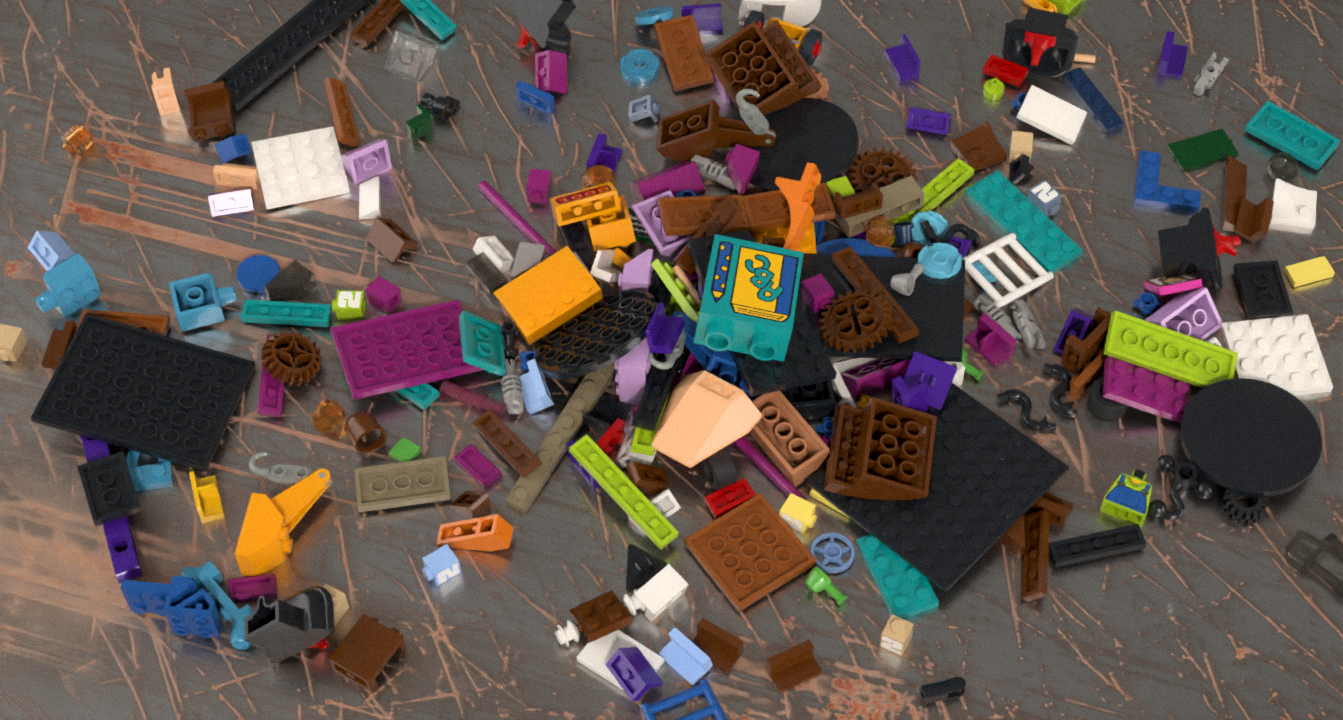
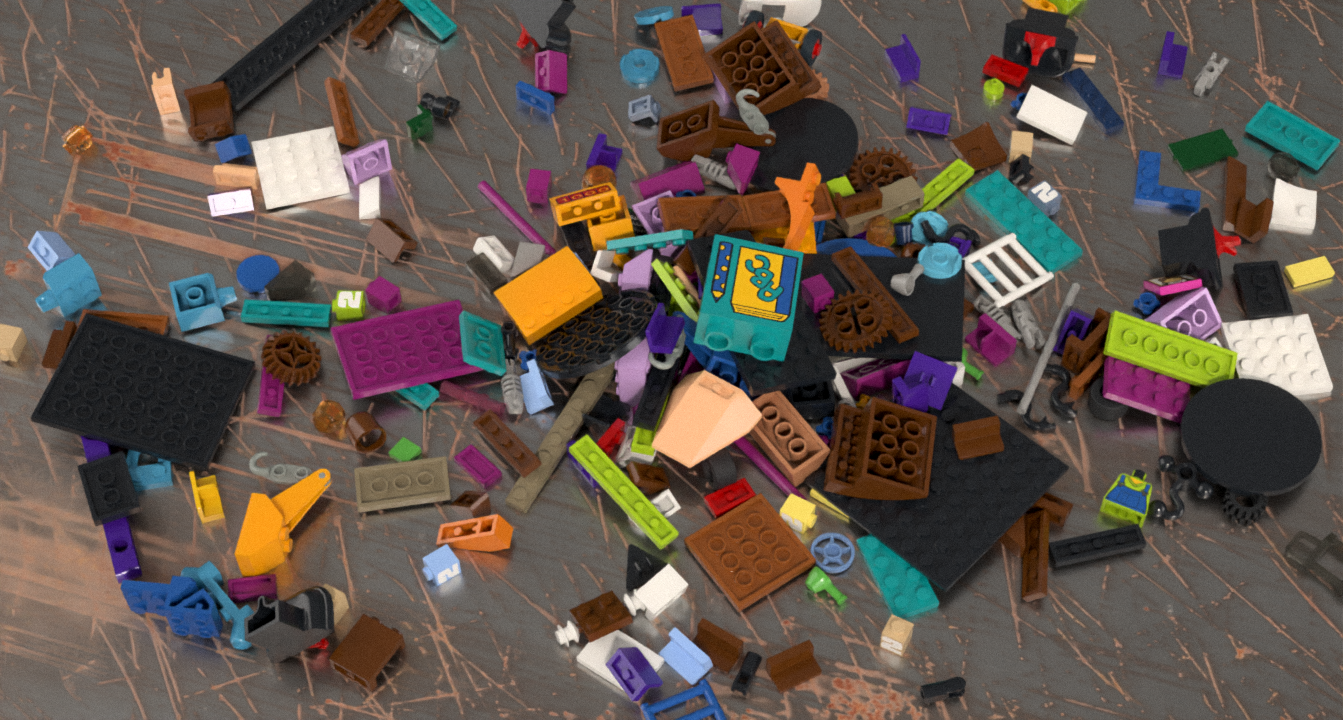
none -> teal plate [607,229,694,255]
none -> black bar [731,651,762,697]
none -> reddish brown panel [952,416,1004,460]
none -> light grey piece [1017,283,1080,415]

